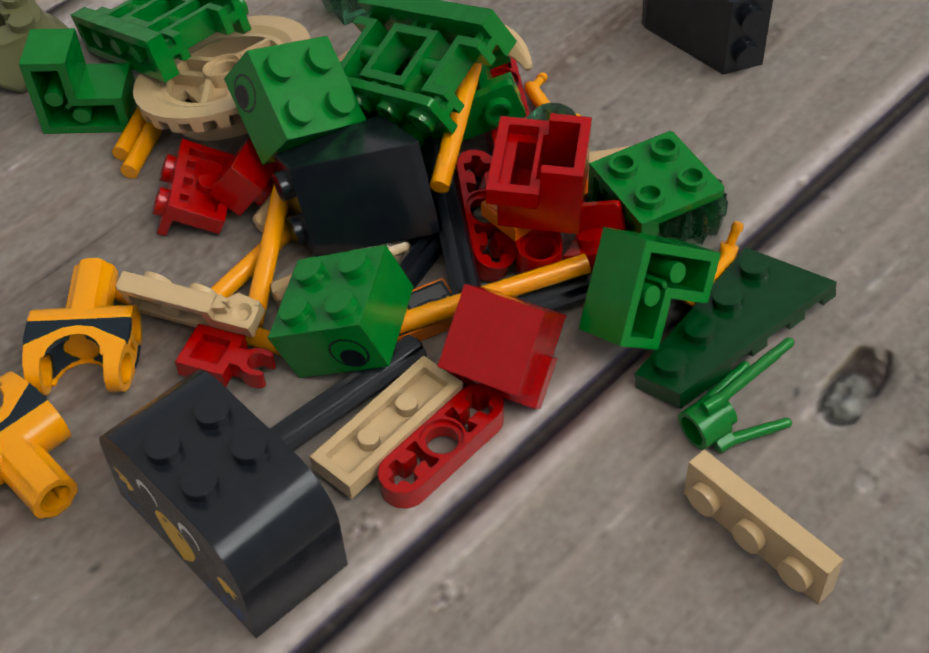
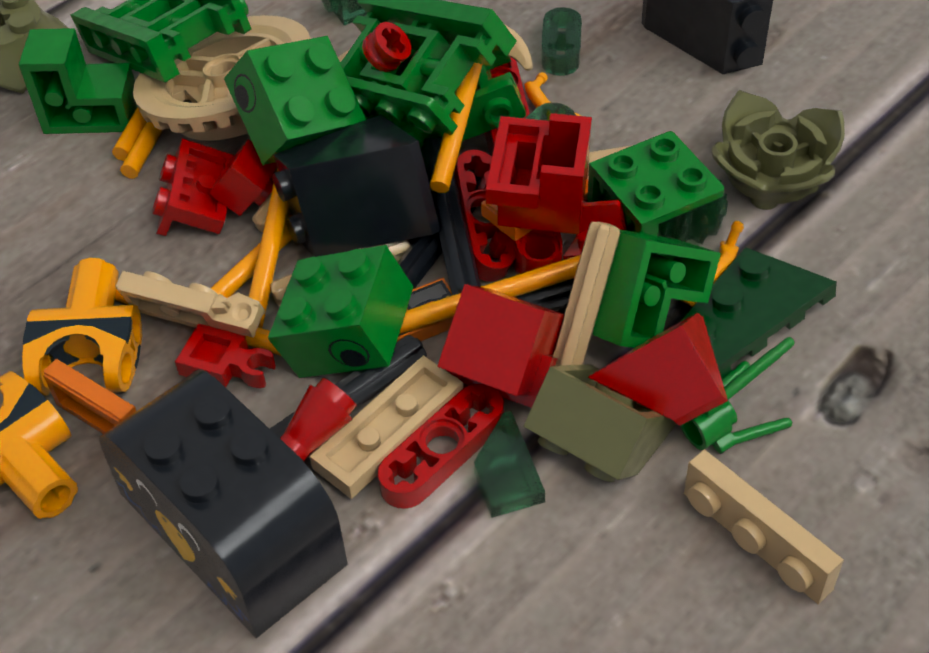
none -> orange tile [43,359,136,434]
none -> red cone [280,378,357,462]
none -> red bush [362,22,412,72]
none -> clear green tile [474,411,545,518]
none -> olive slope [523,364,676,482]
none -> clear green beam [541,7,582,76]
none -> tan axle [553,221,621,366]
none -> red slope [588,313,728,426]
none -> olive brick [711,90,845,210]

